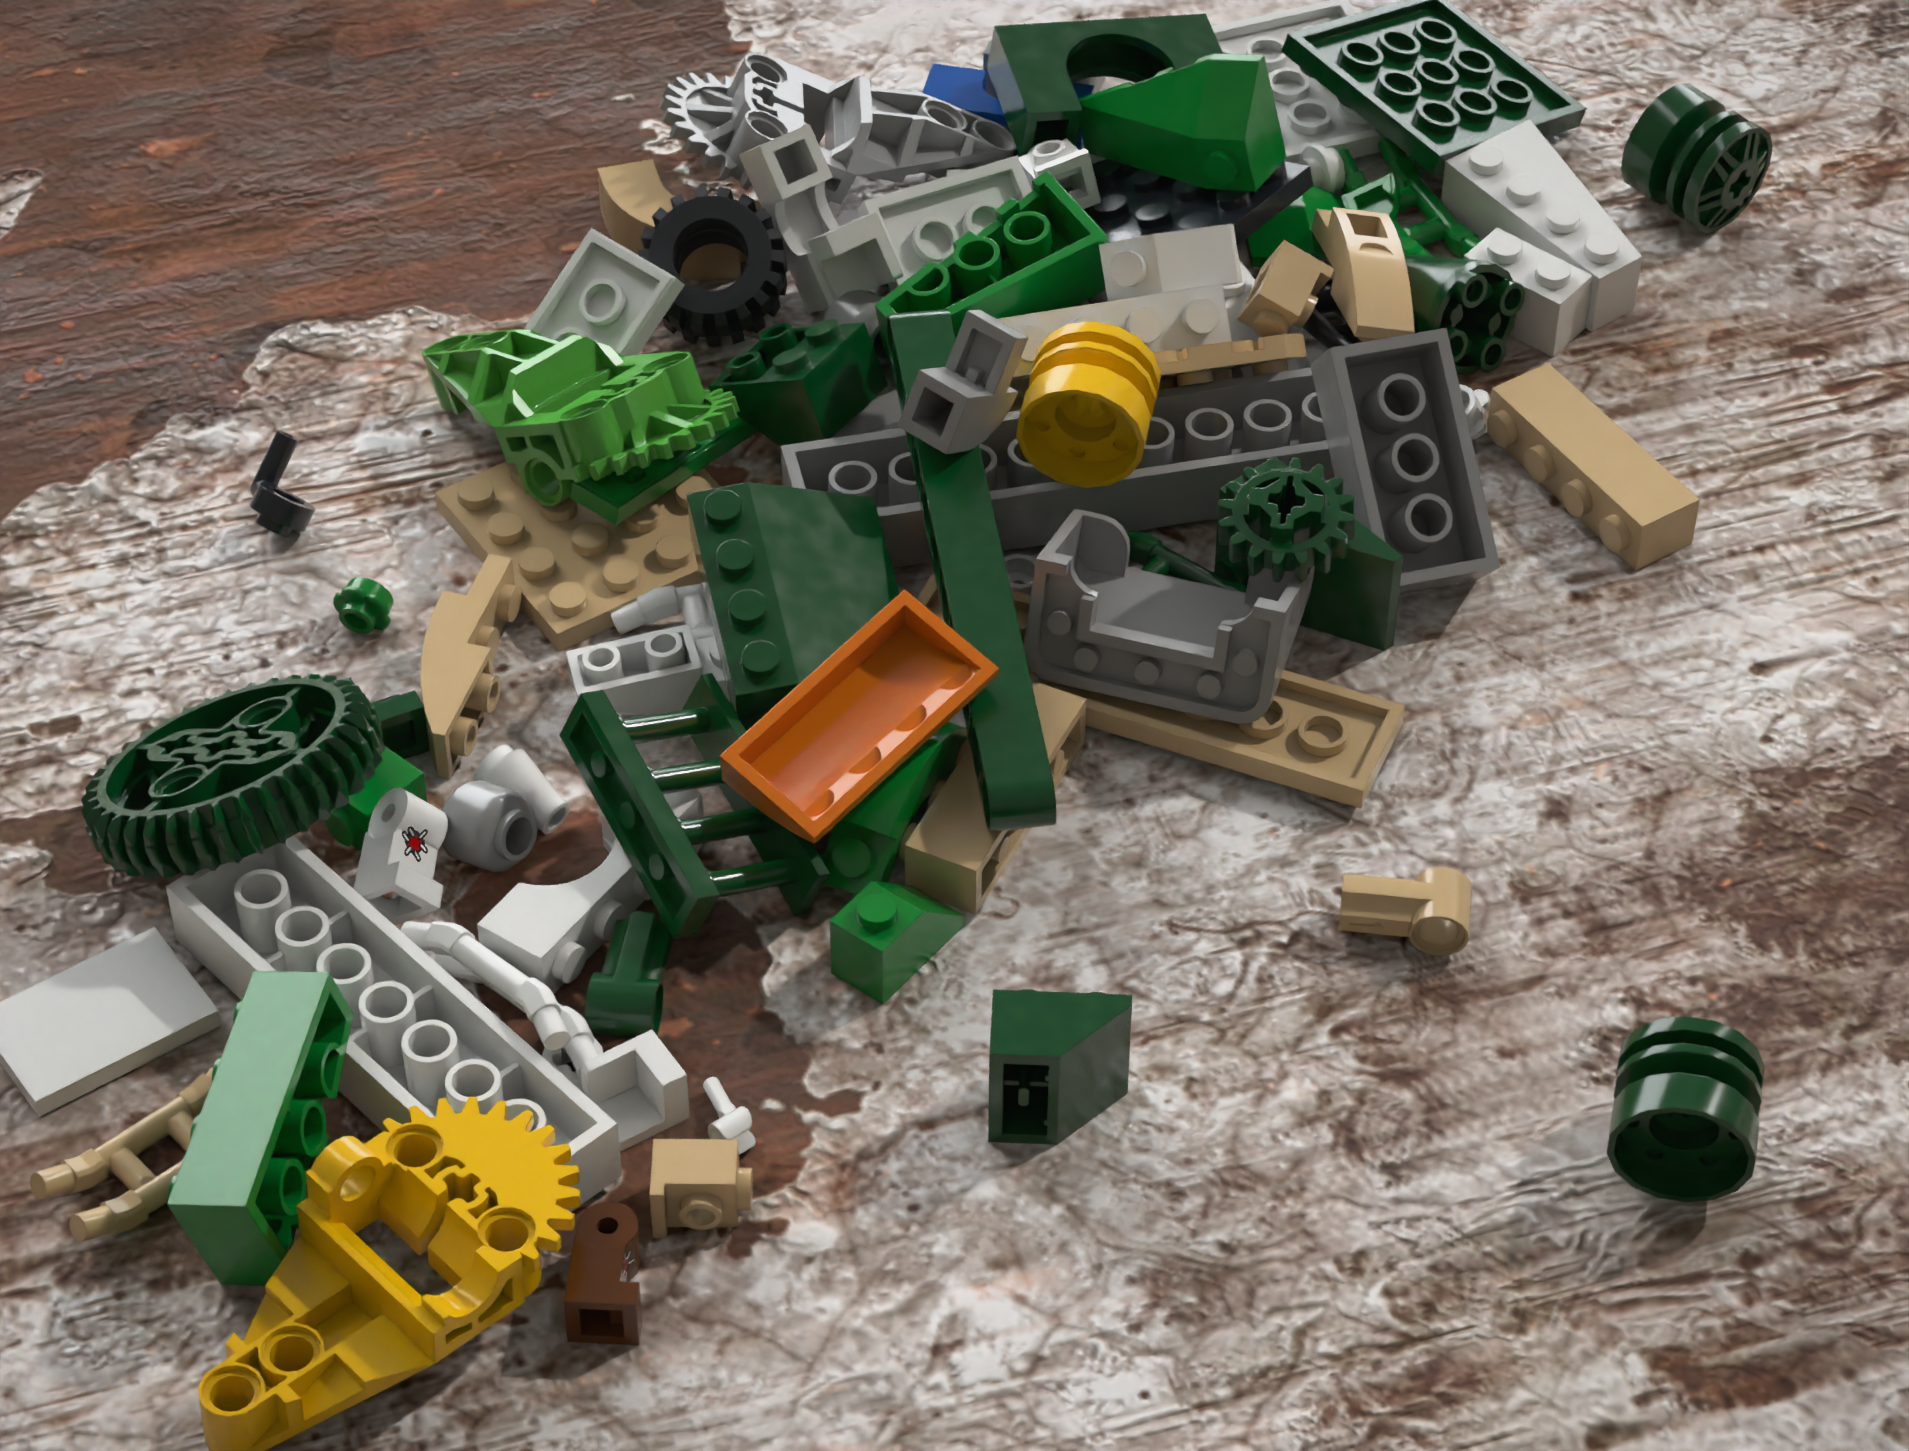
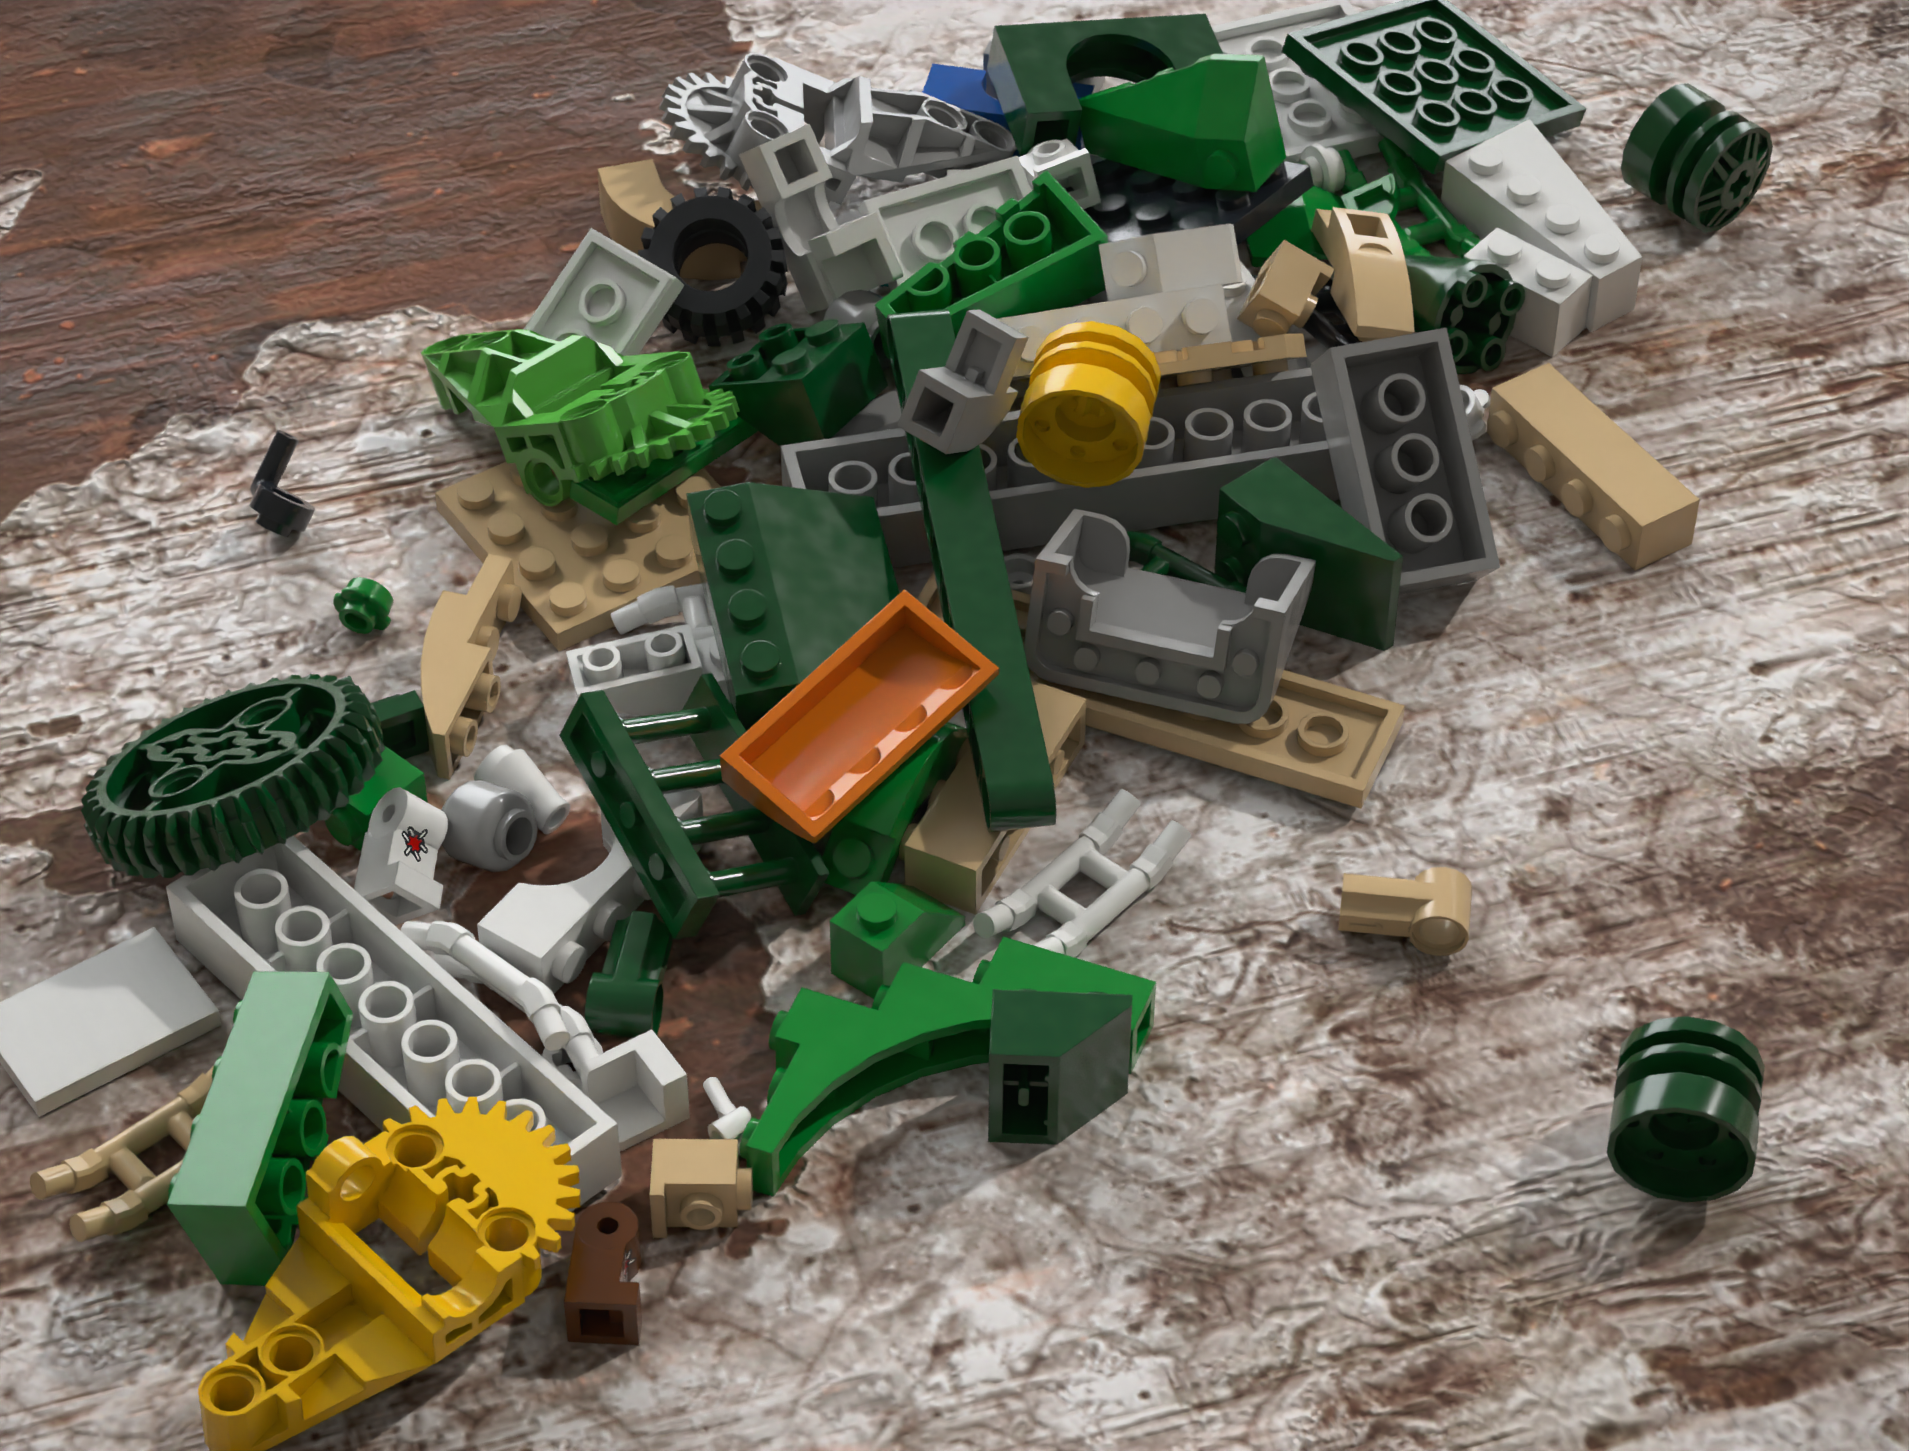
dark green gear [1218,457,1355,583] -> none
none -> green arch [739,937,1156,1197]
none -> white piece [973,789,1191,958]

